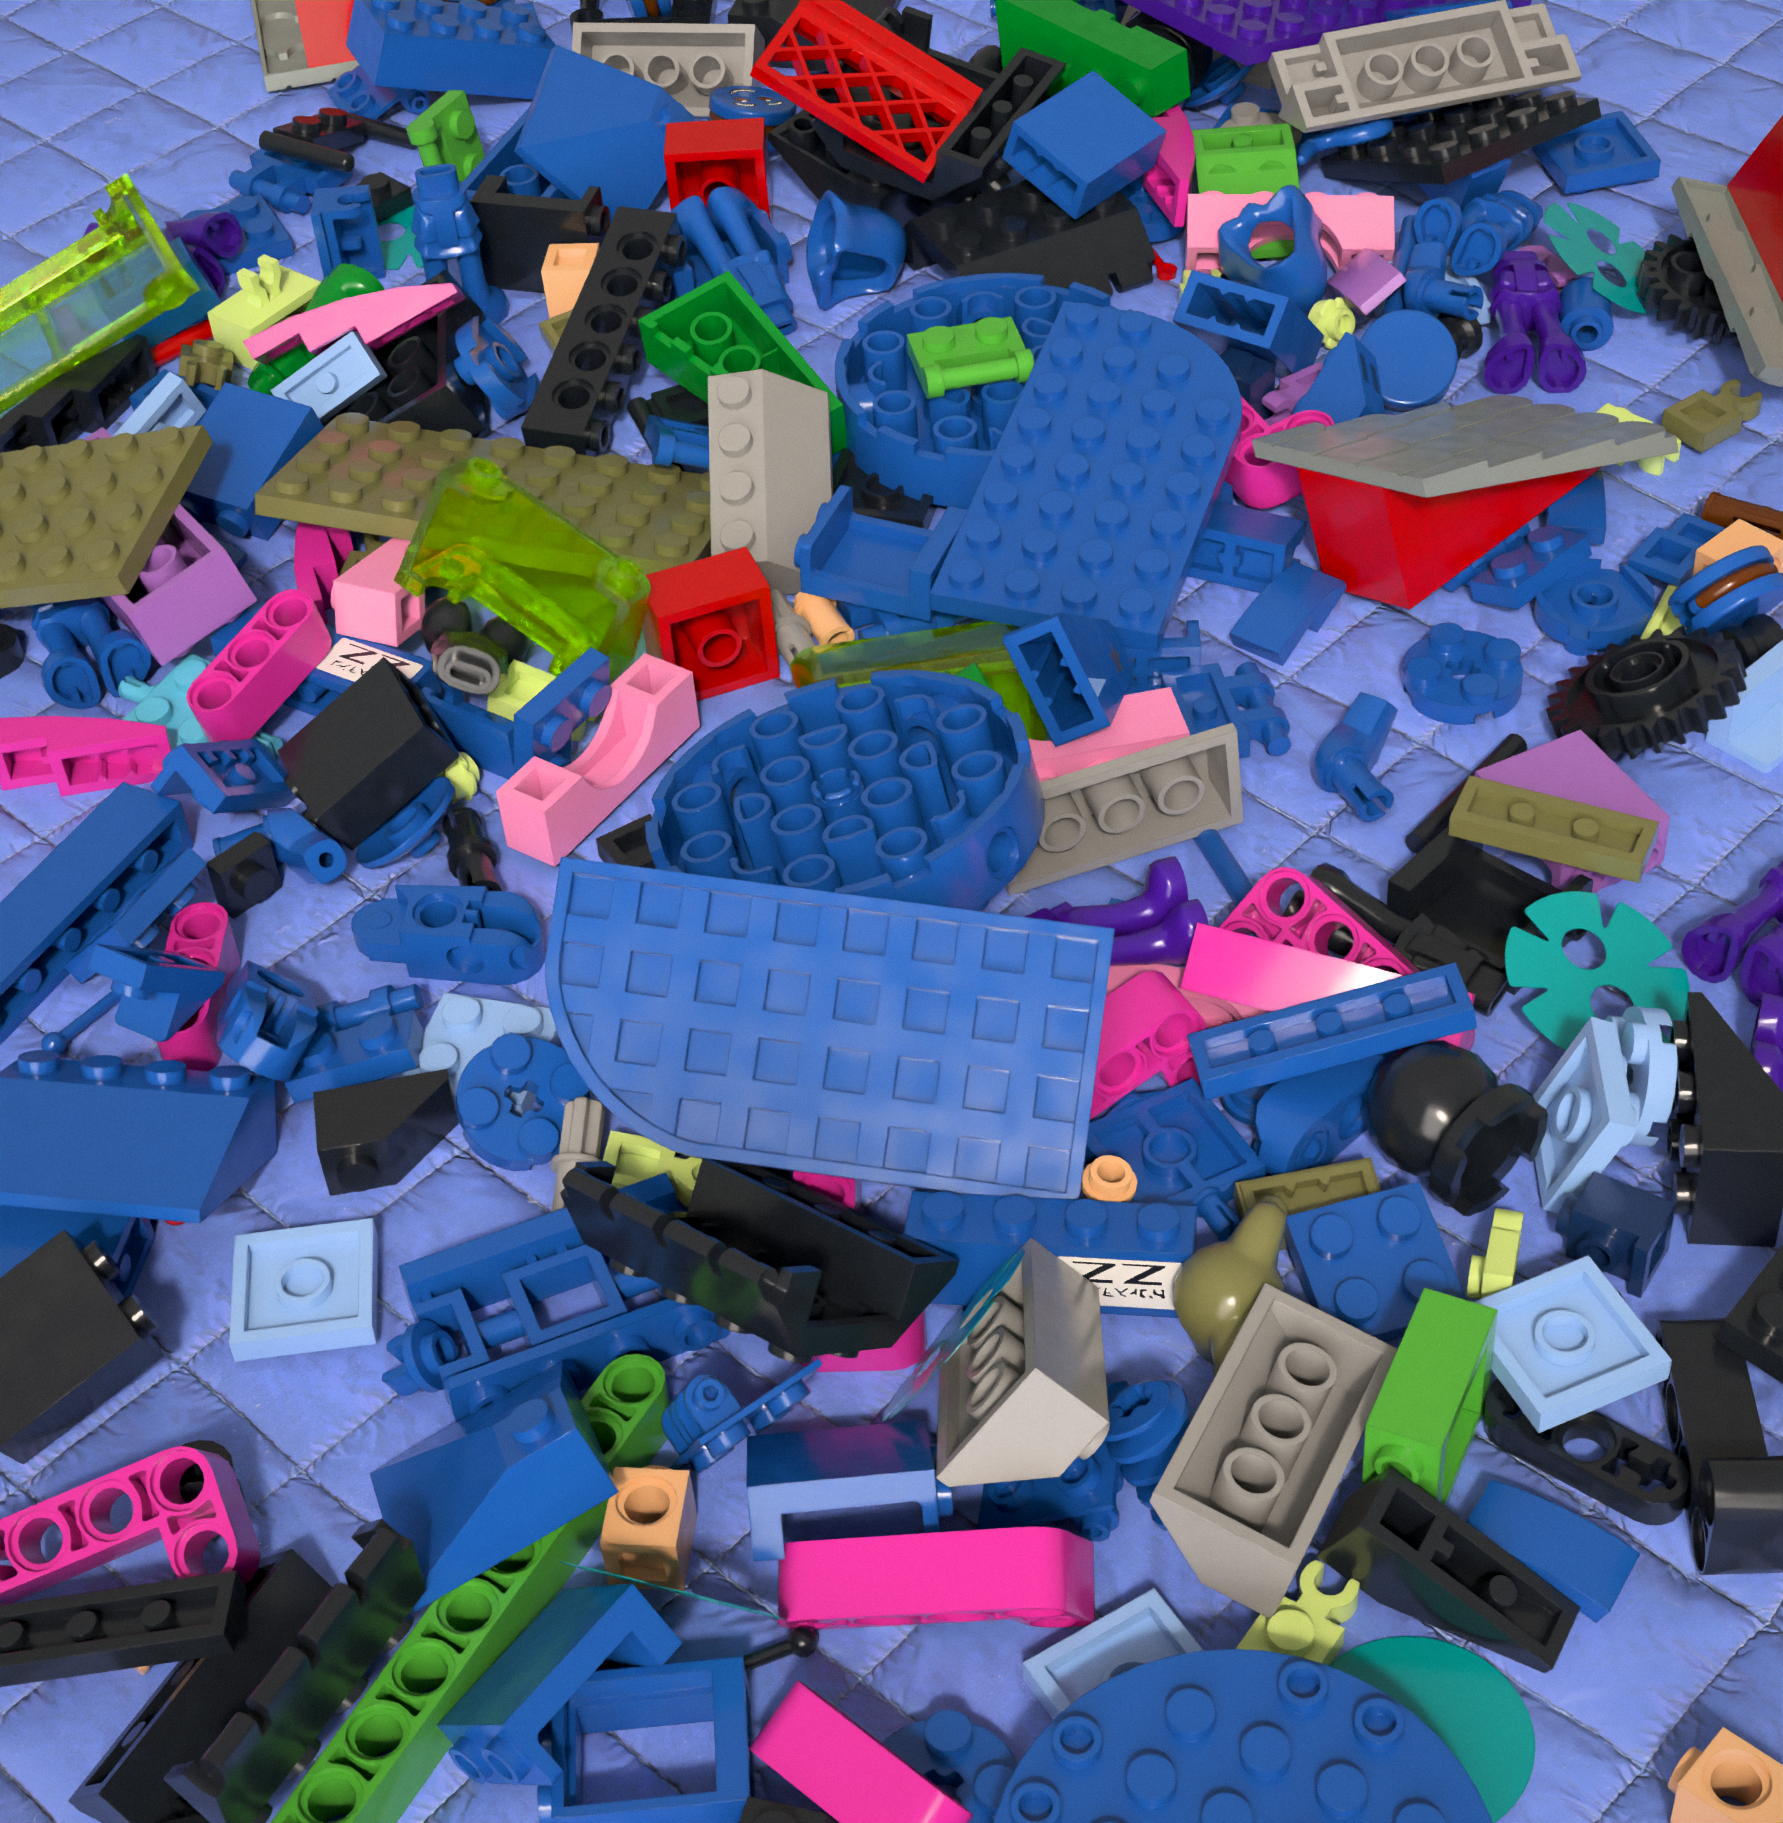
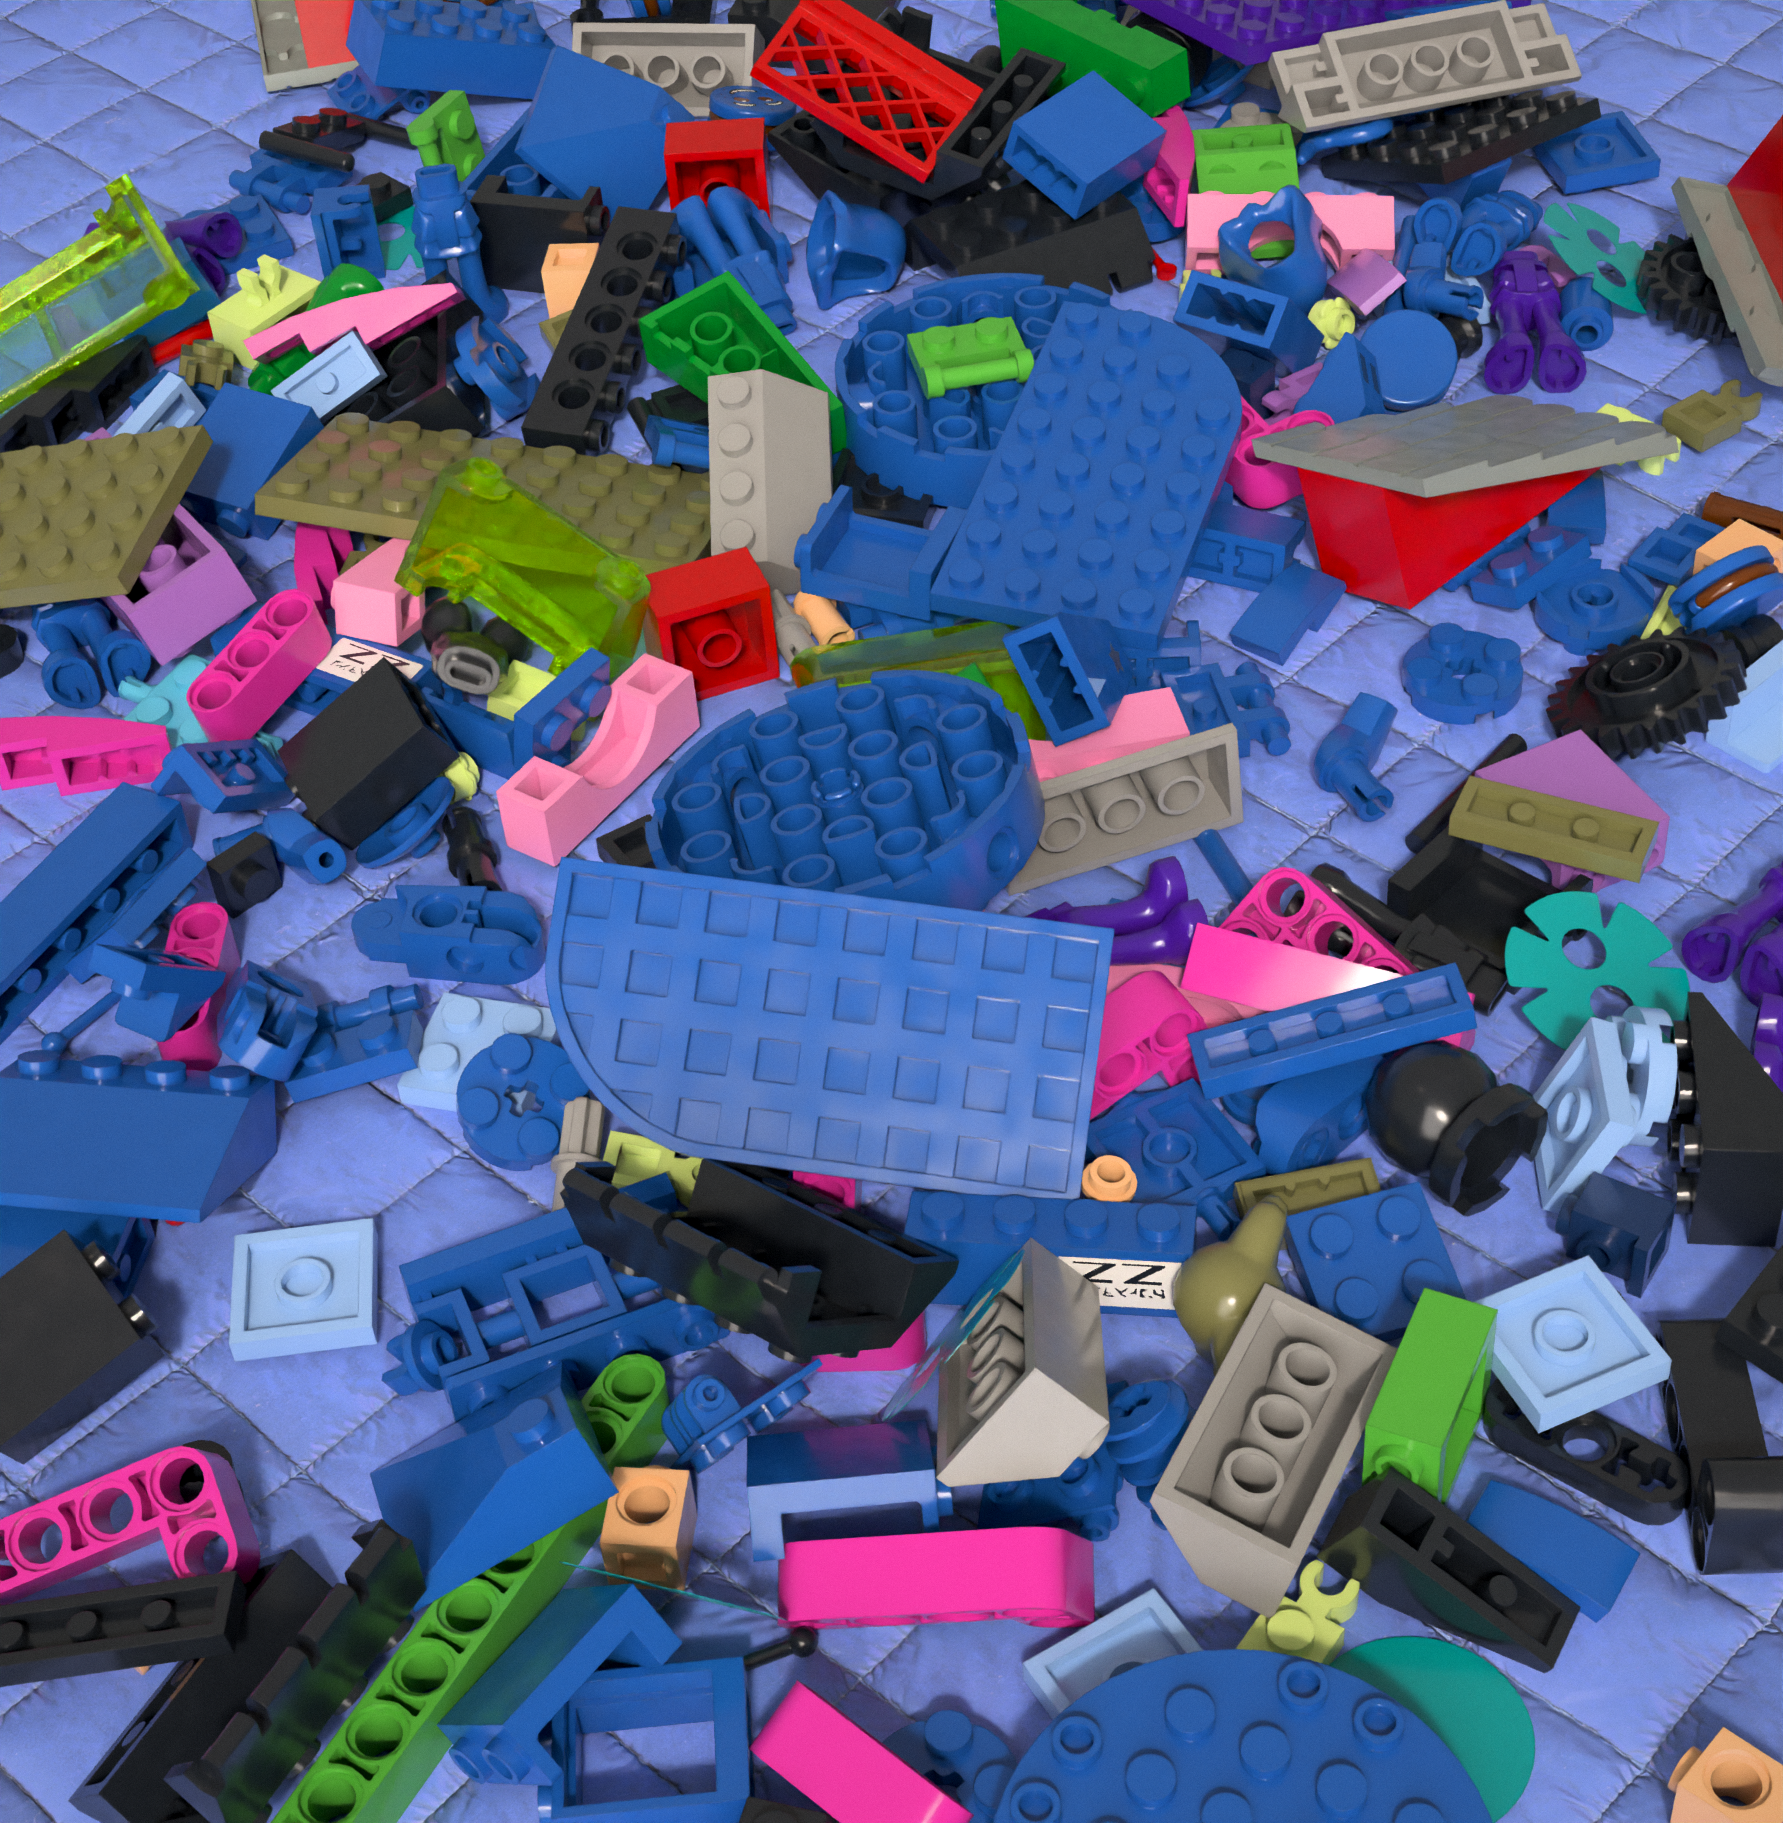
black slope [313,1069,459,1196] -> none
yellowish green plate [1466,1208,1524,1300] -> none

